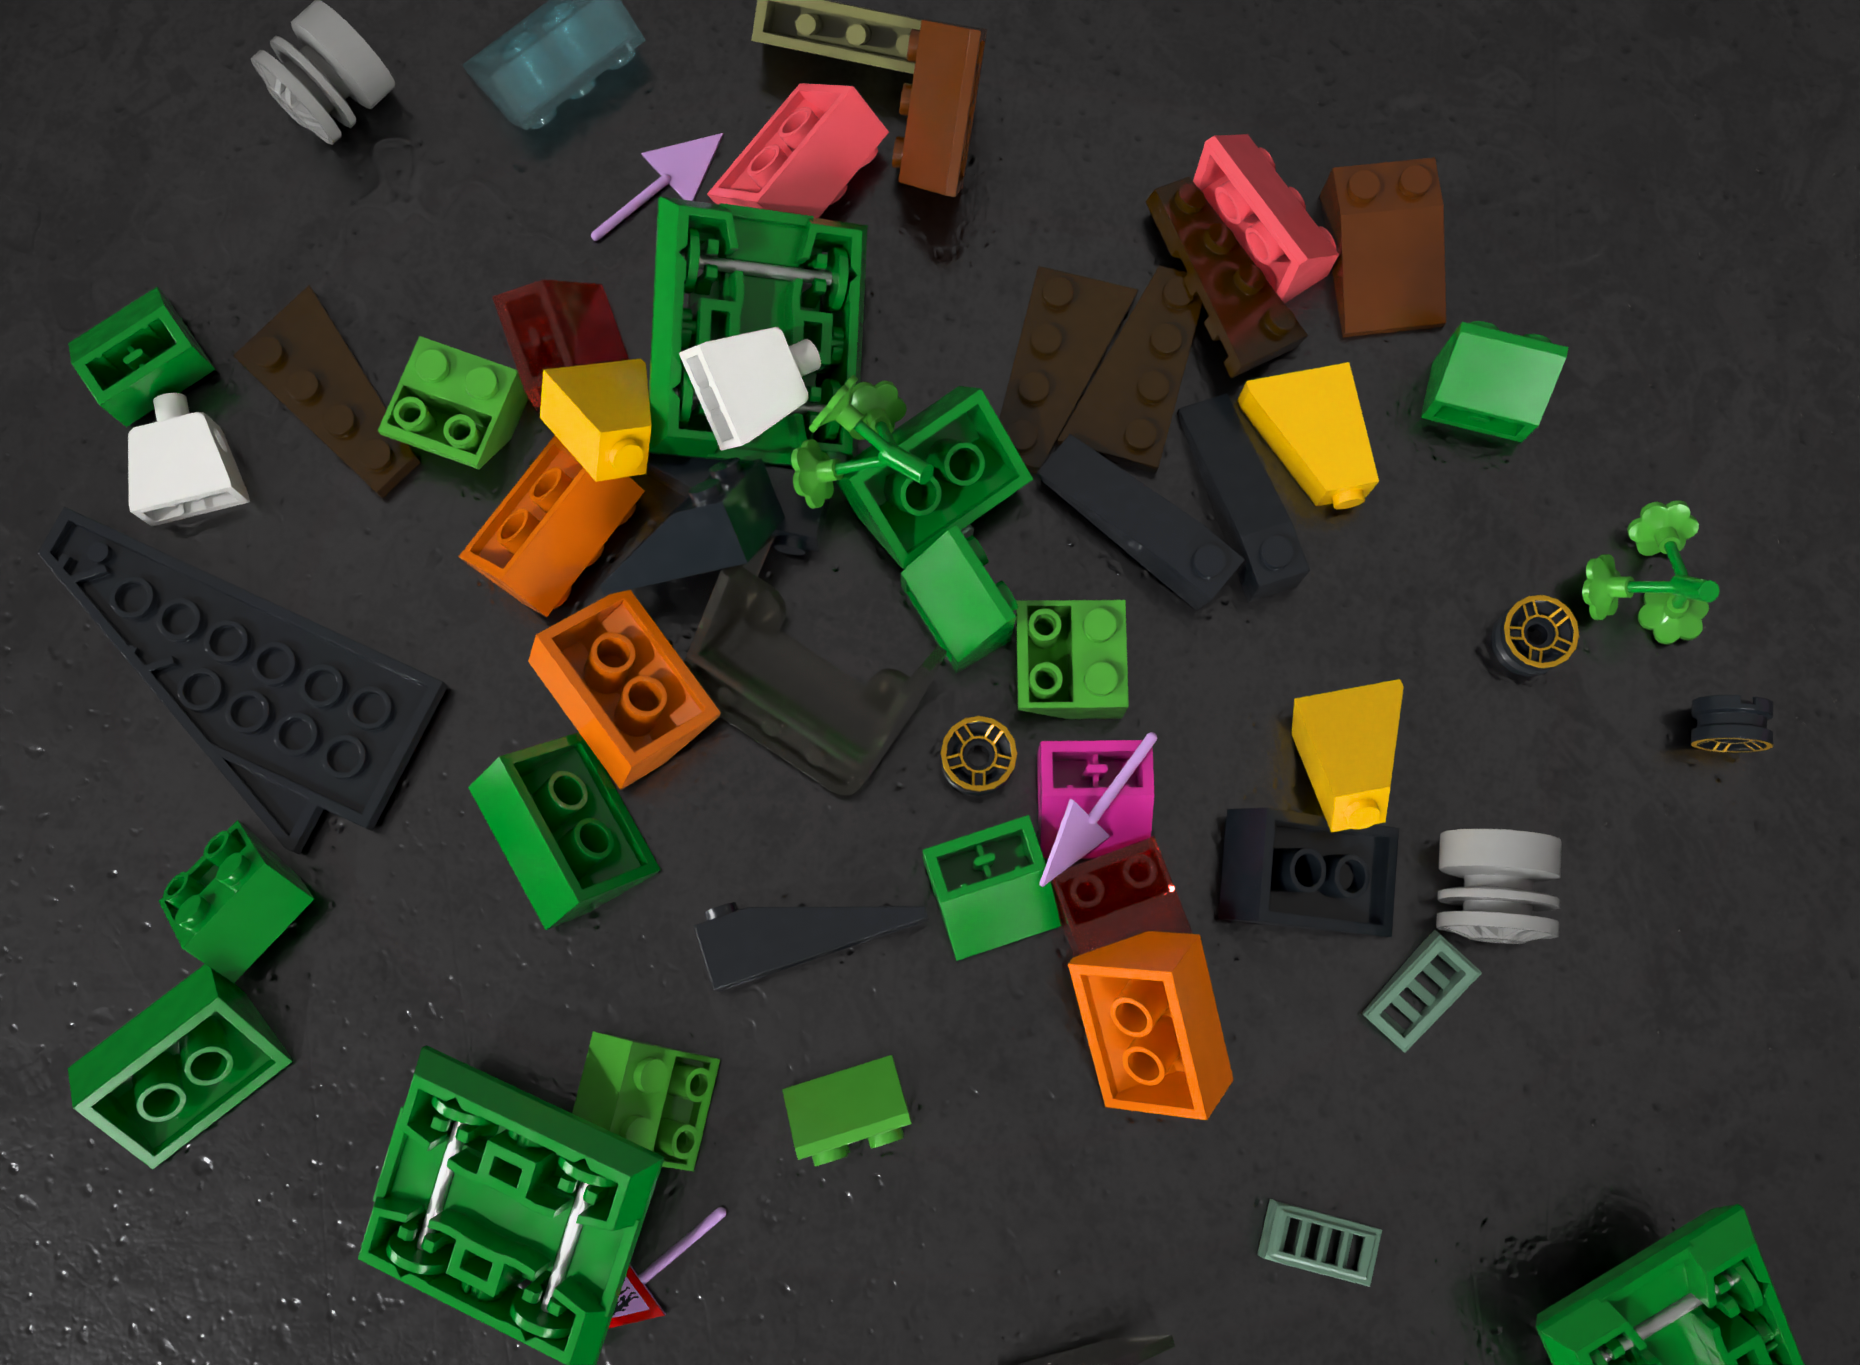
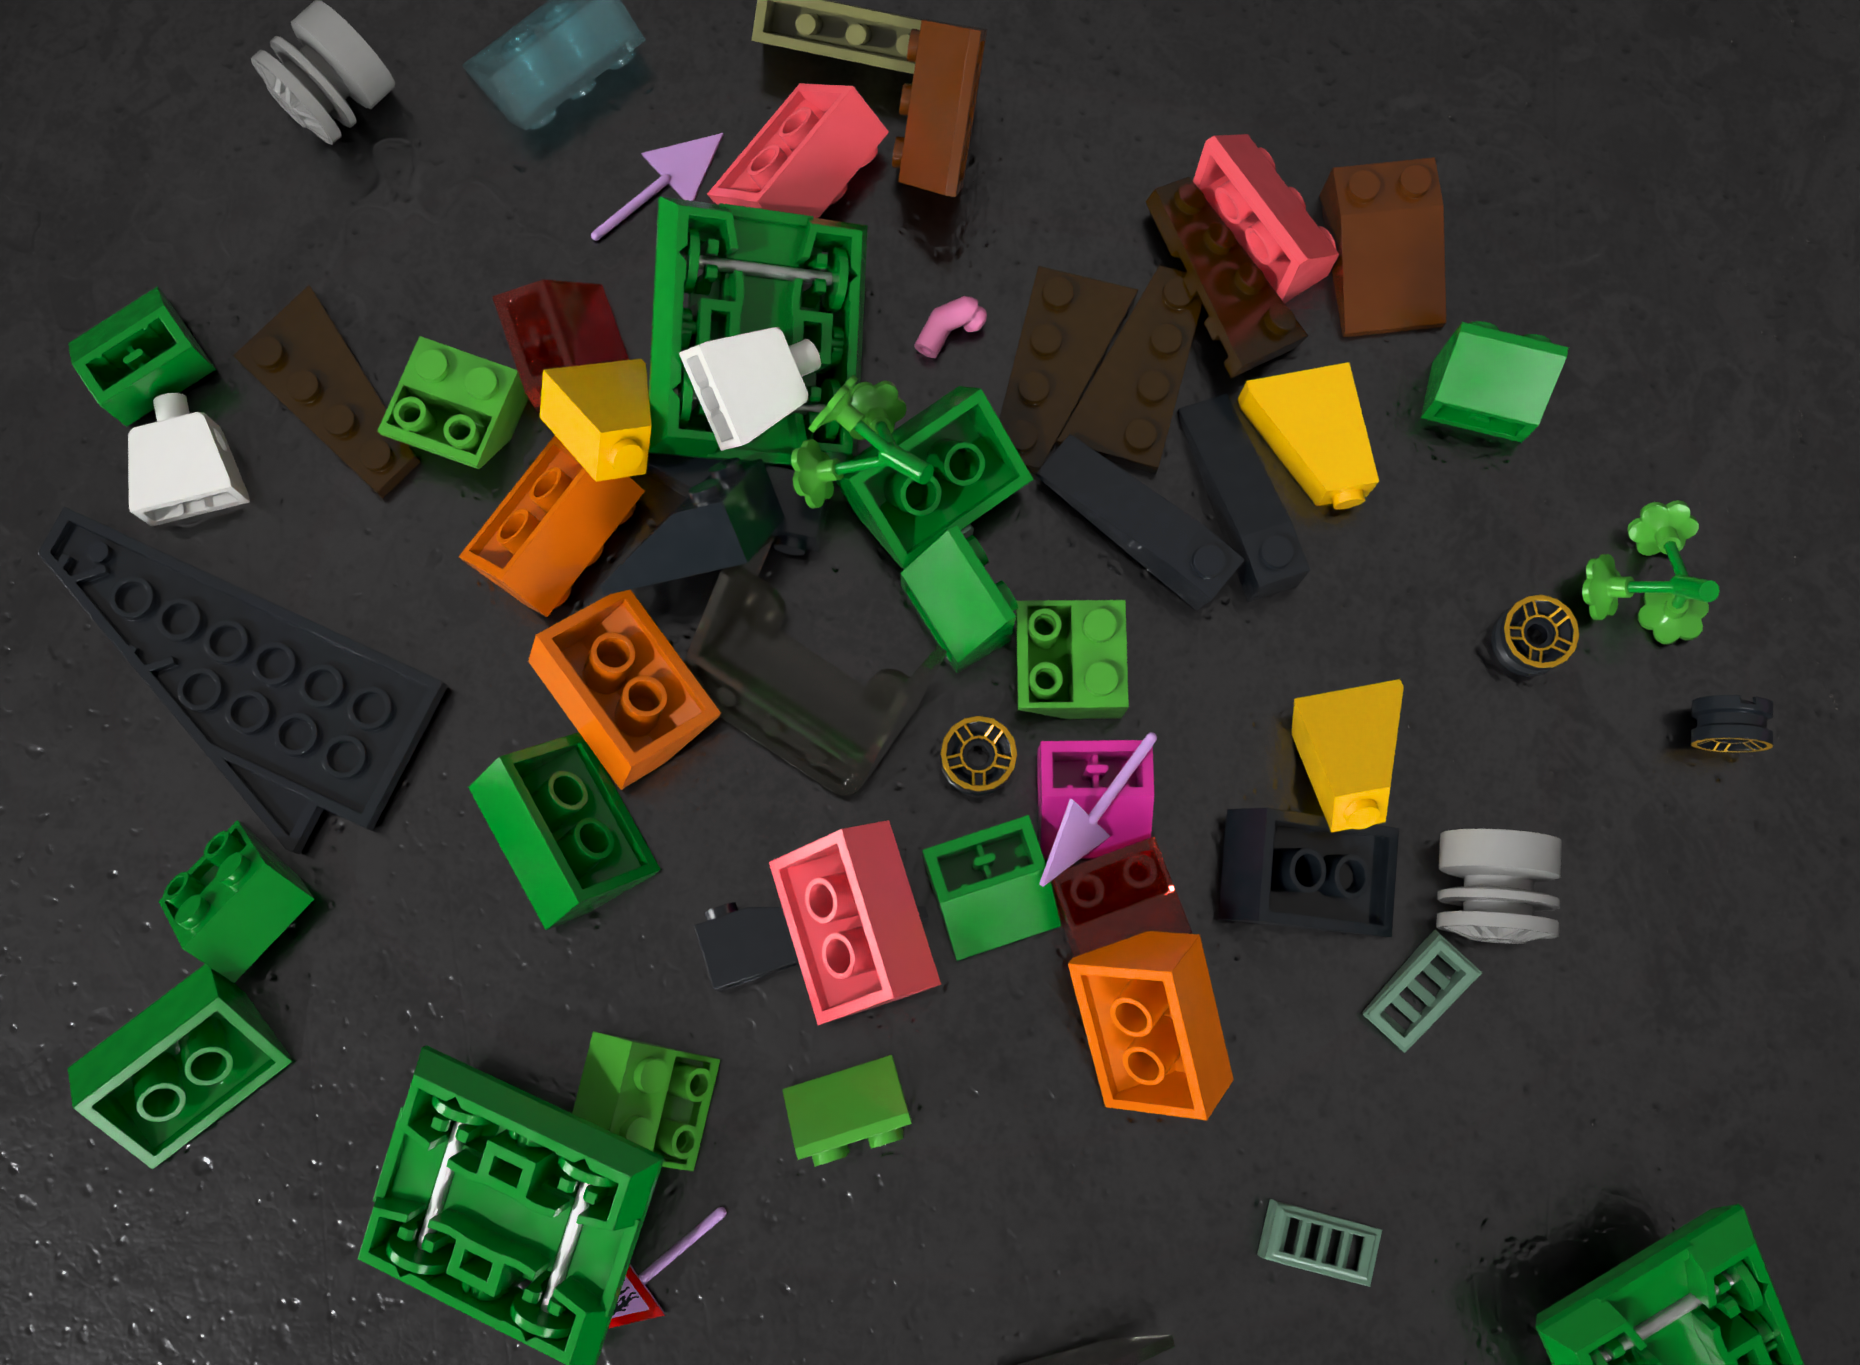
none -> coral slope [769,820,941,1025]
none -> bright pink arm [914,296,987,358]

